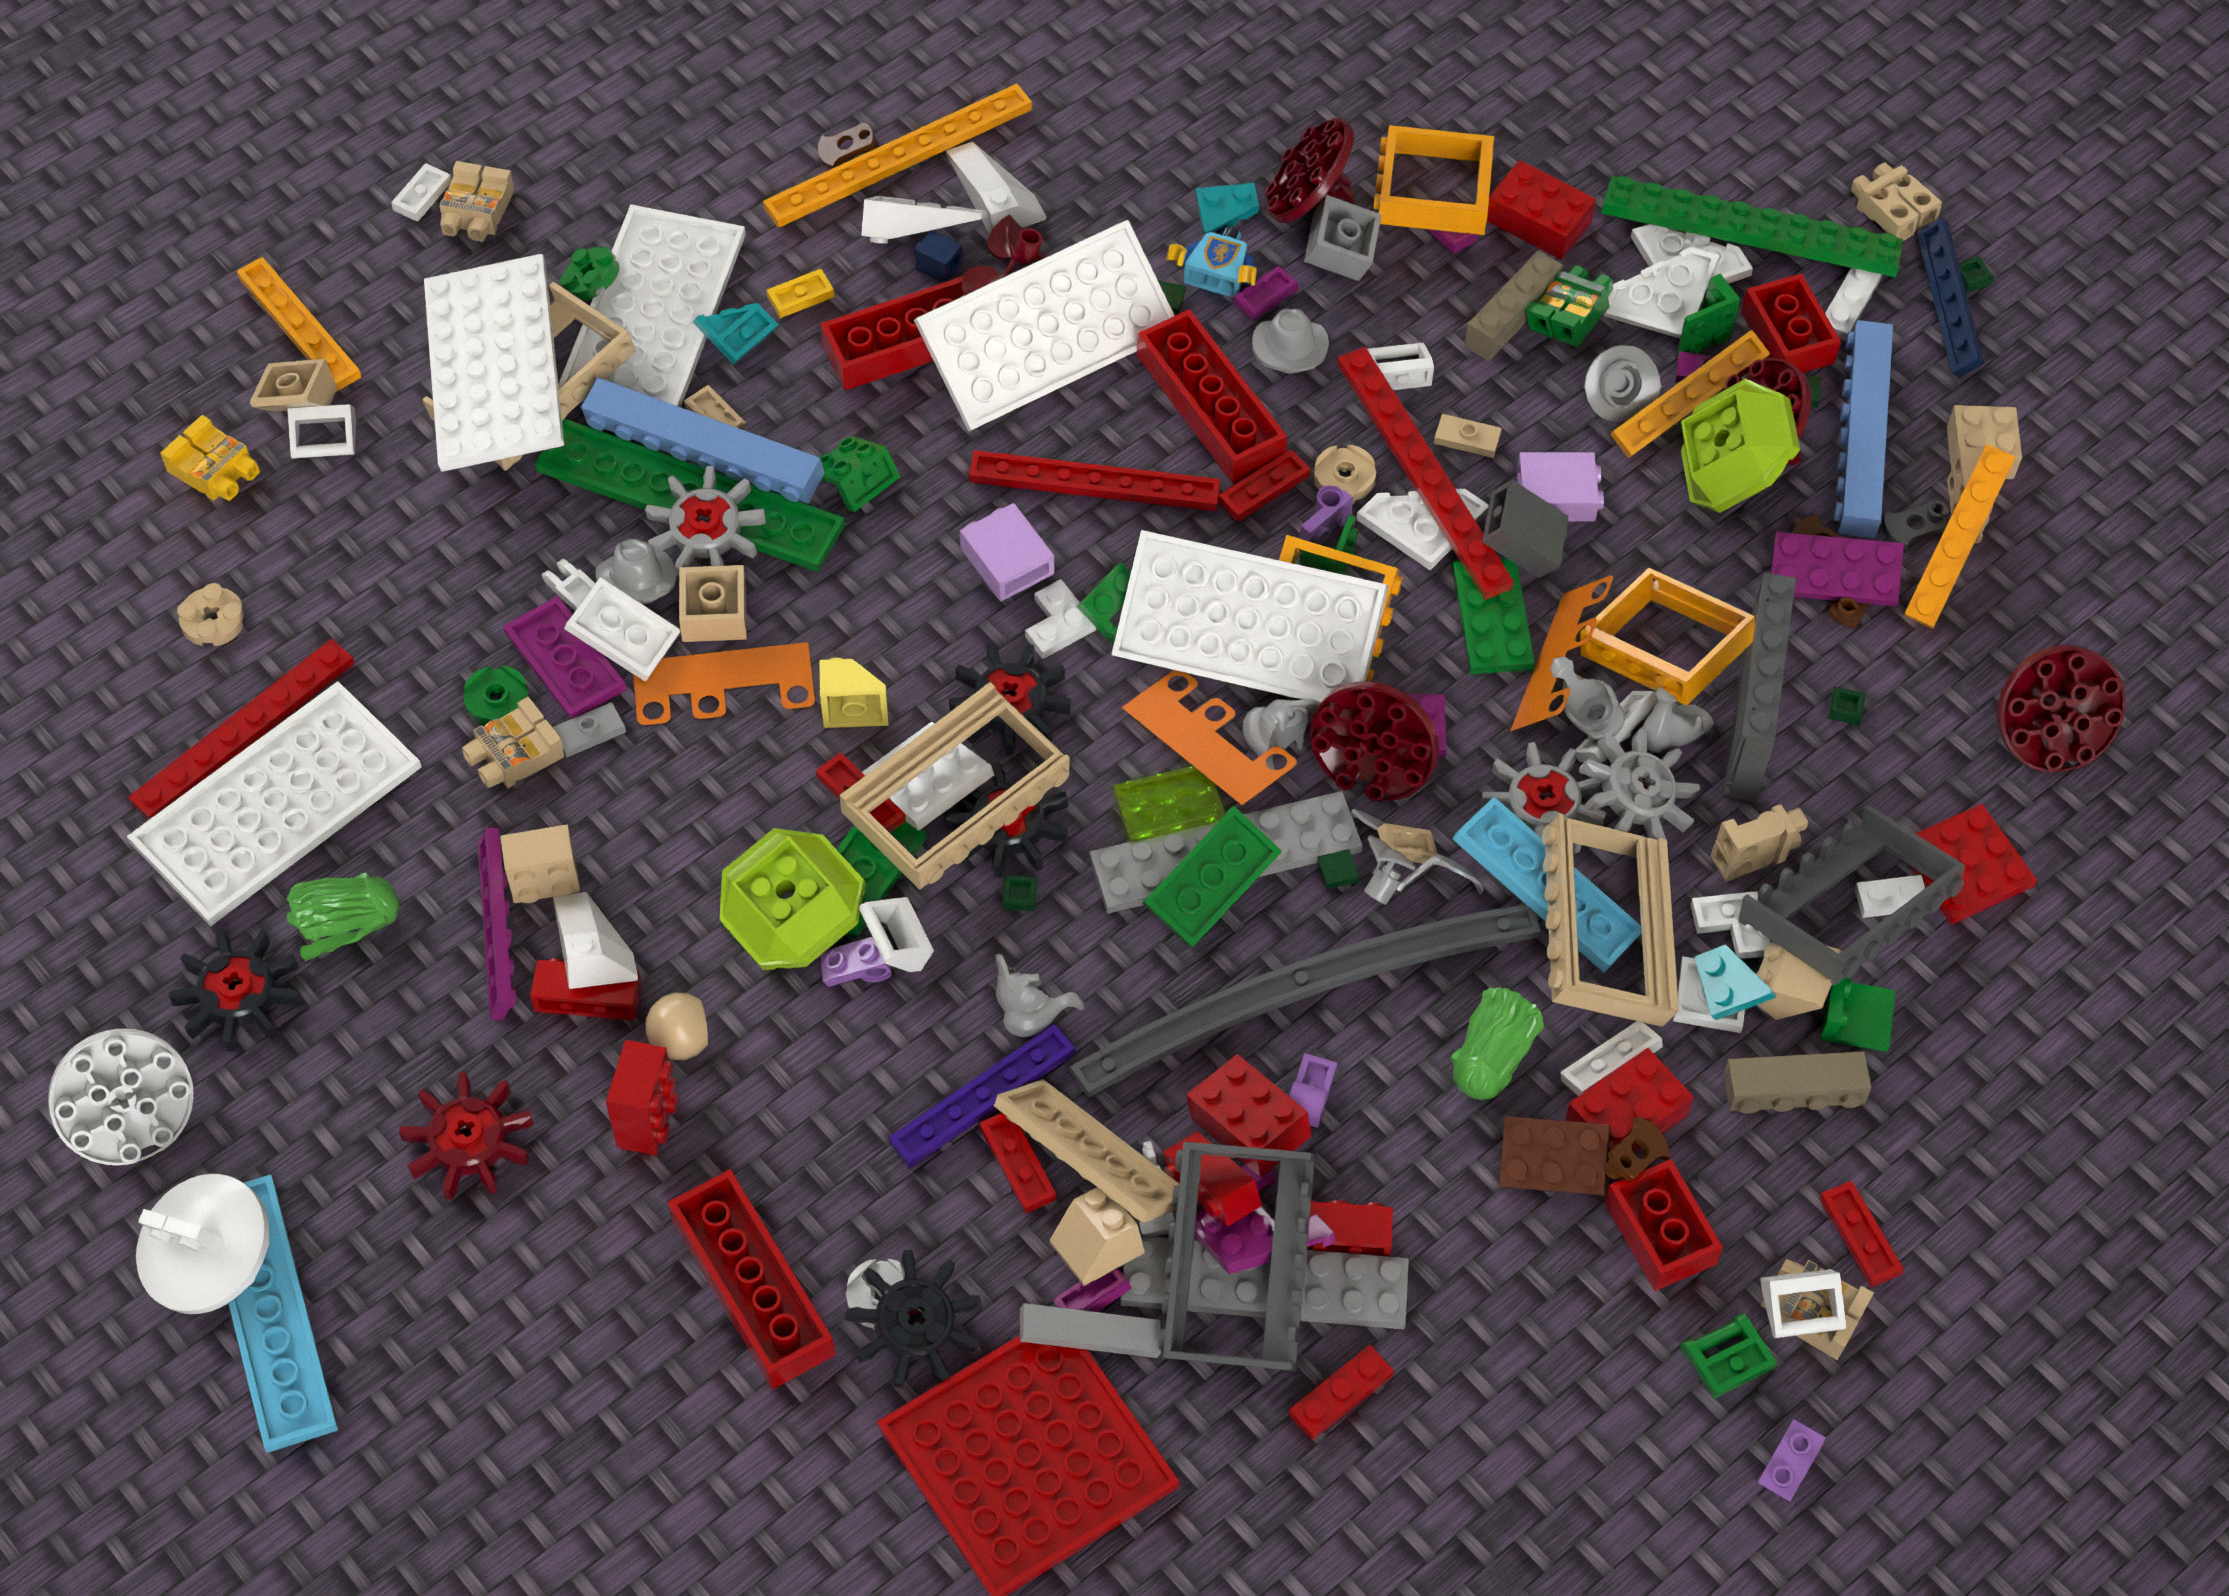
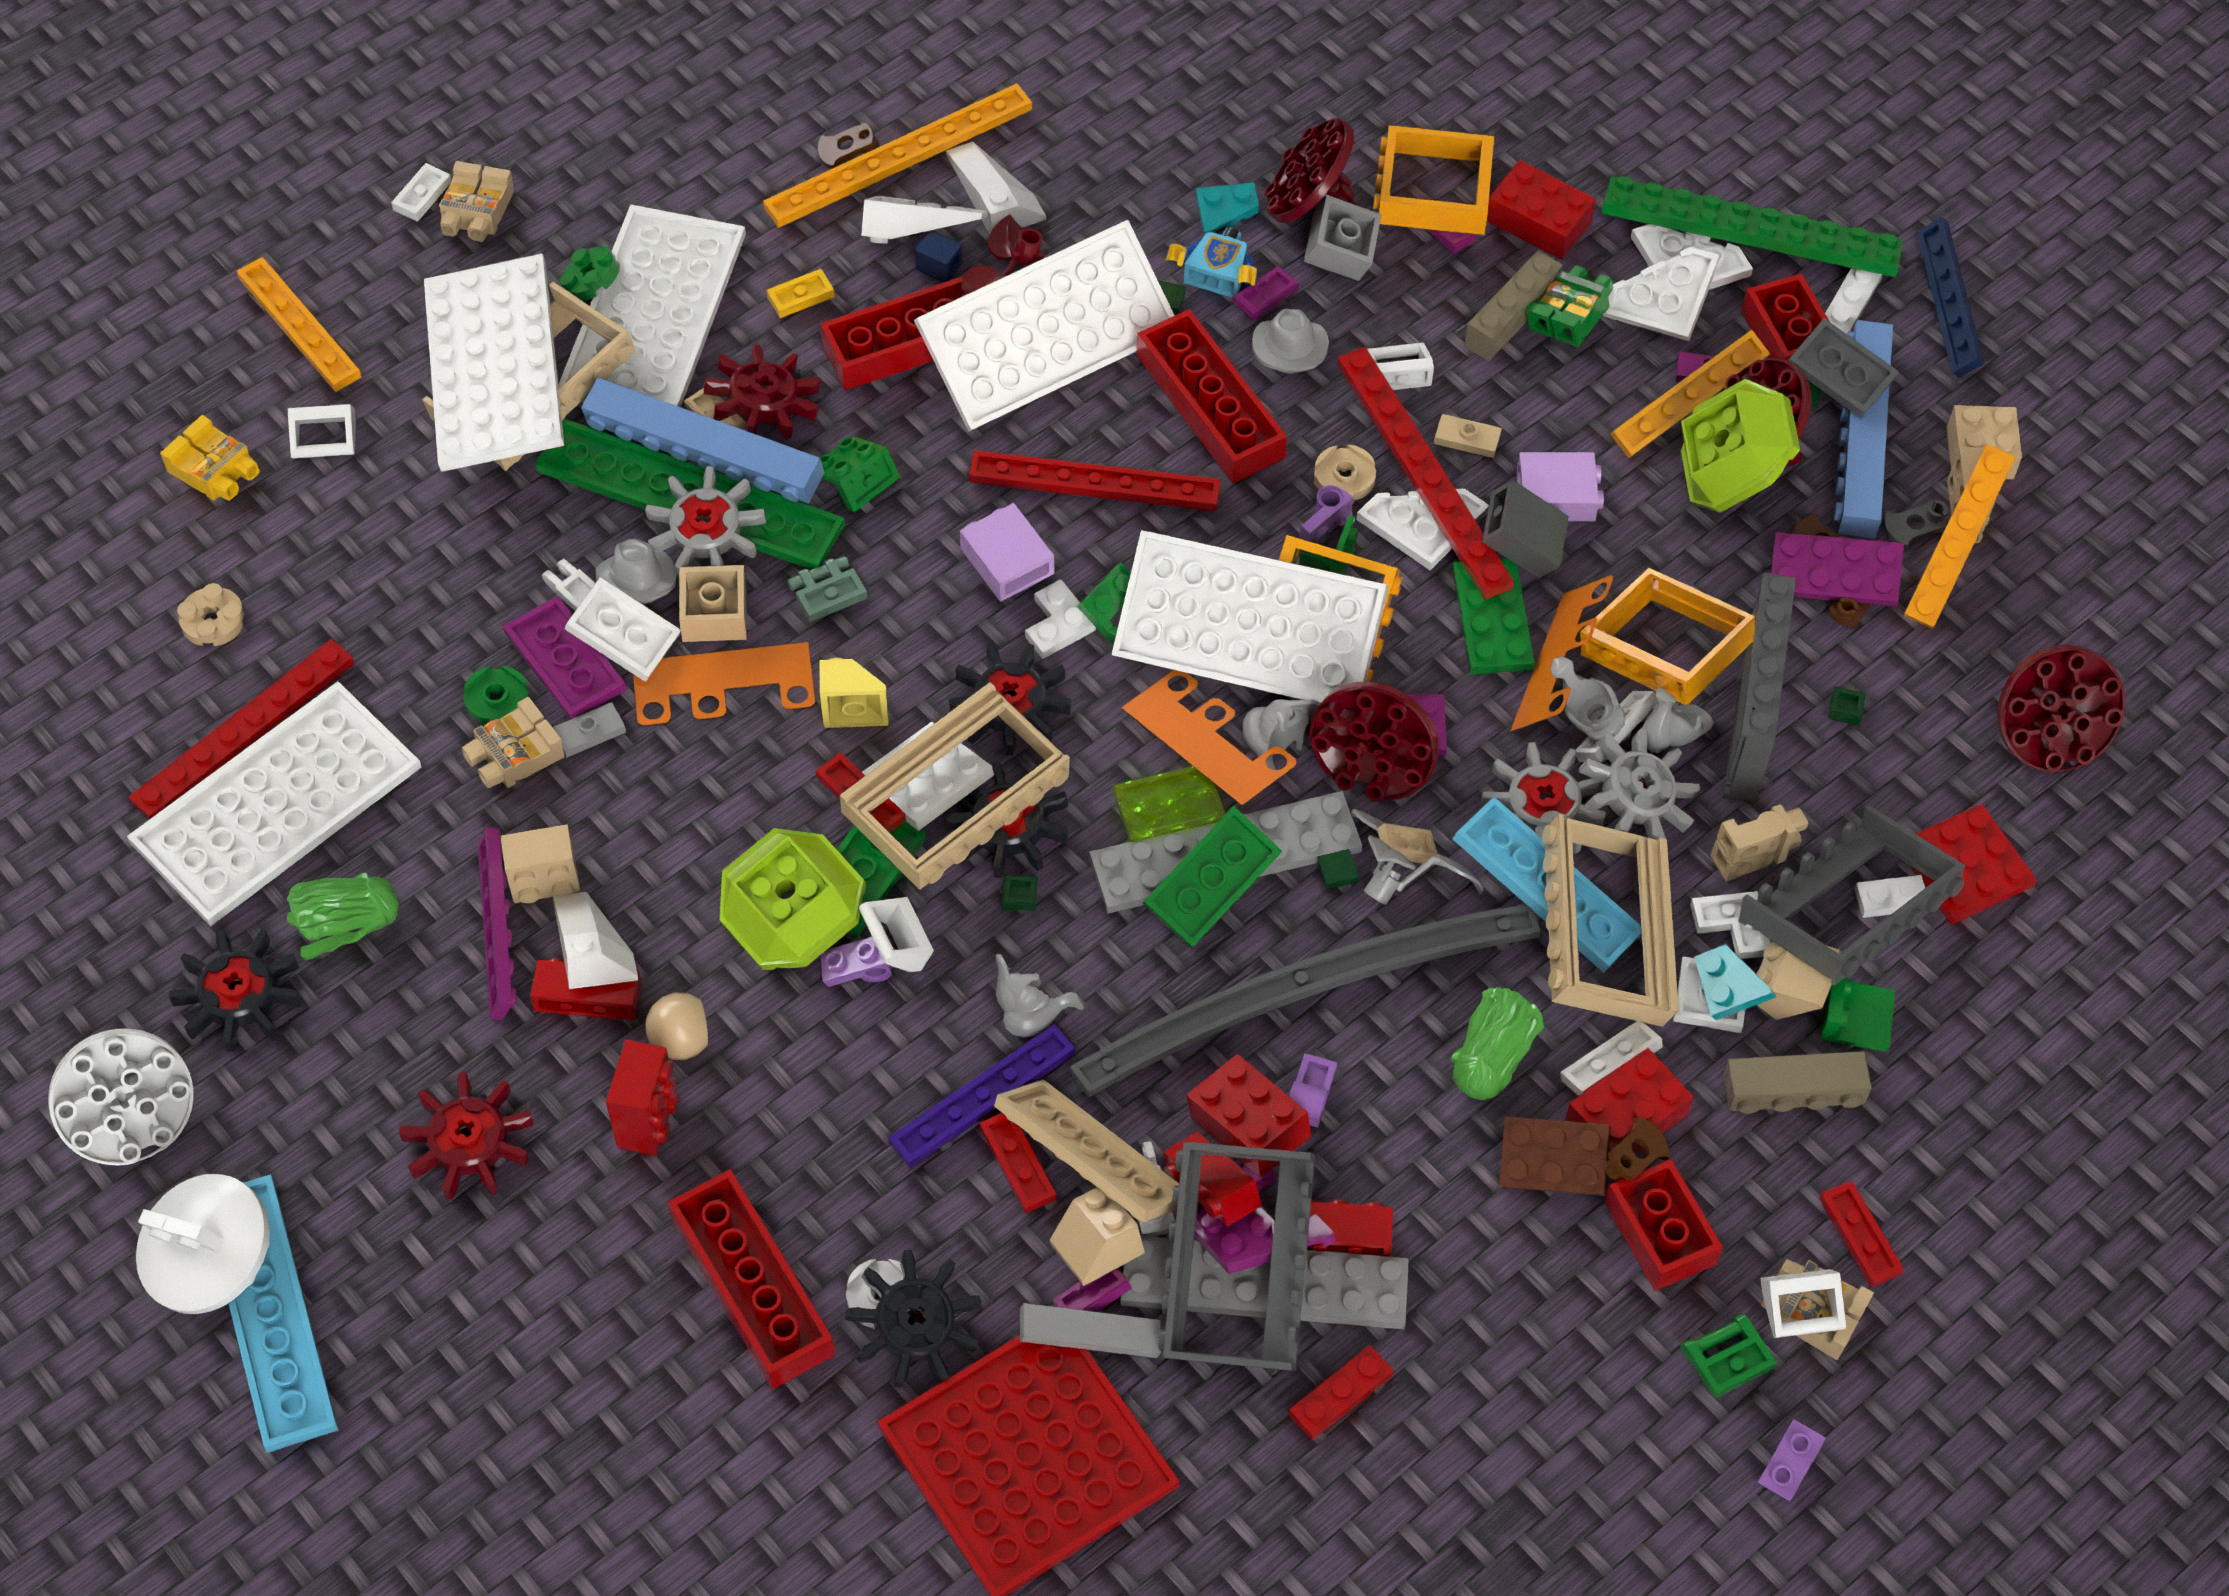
tan slope [250,359,338,412] -> none
teal wing [693,303,779,365] -> none
red plate [1218,449,1311,522] -> none
light grey hat [1584,345,1661,422] -> none
green bracket [1677,273,1740,355] -> none
tan hips [1851,162,1942,241] -> none
dark green tile [1959,256,1994,293] -> none
none -> dark red gear [703,345,821,440]
none -> sand green plate [787,556,867,622]
none -> dark grey plate [1788,318,1899,419]

